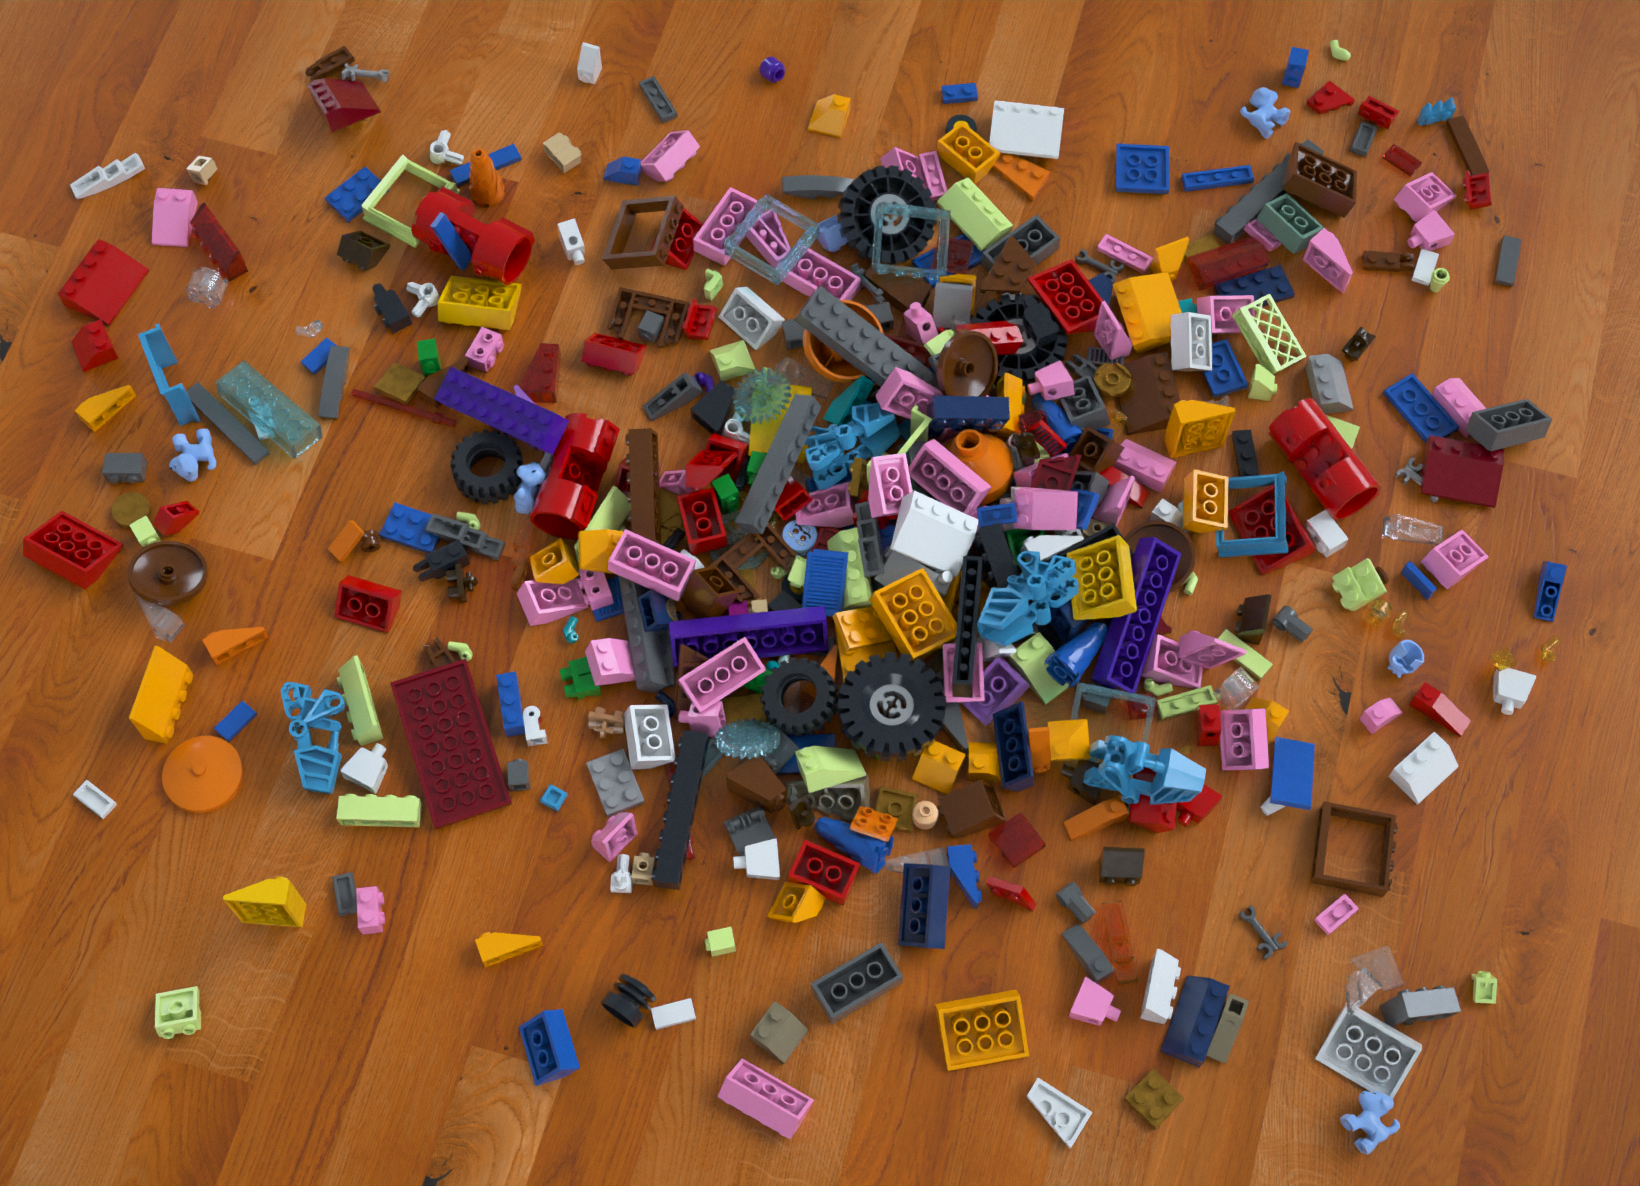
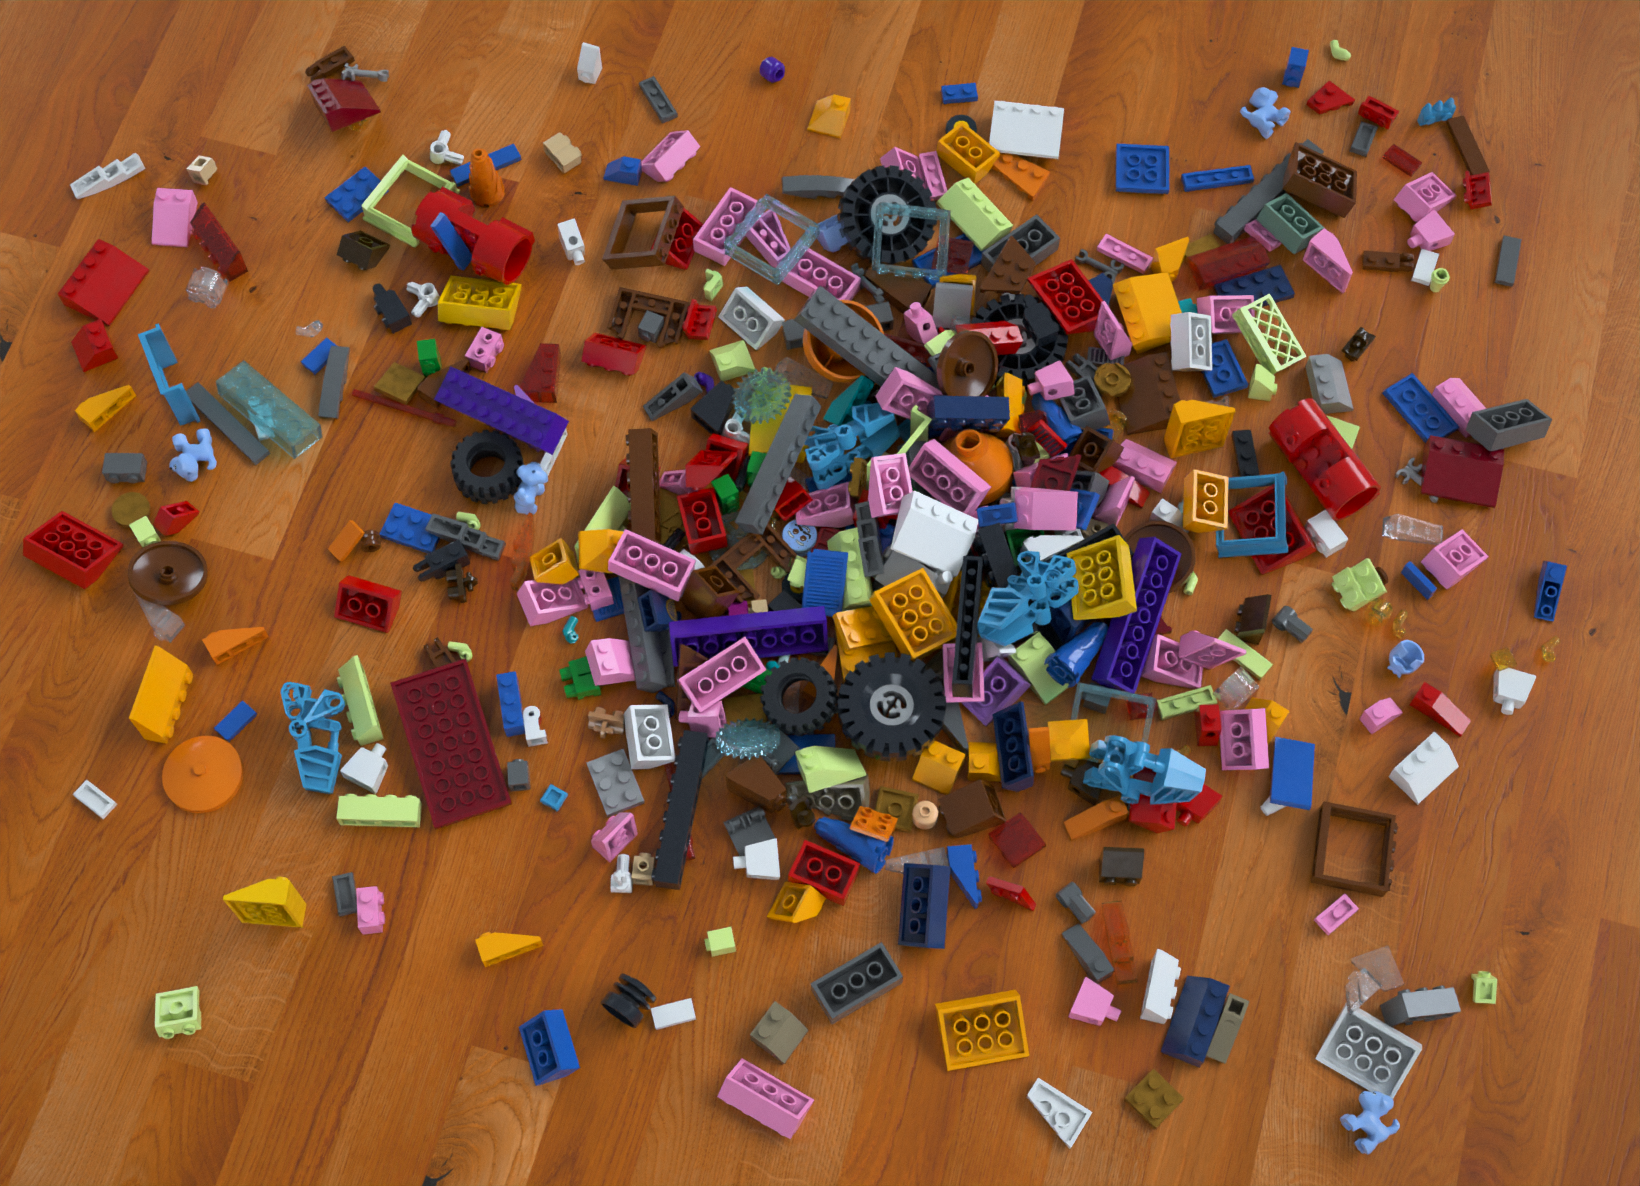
red cylinder [530,413,620,540] -> none
yellowish green arm [1144,678,1173,696] -> none
dark grey bar [1239,905,1288,960] -> none

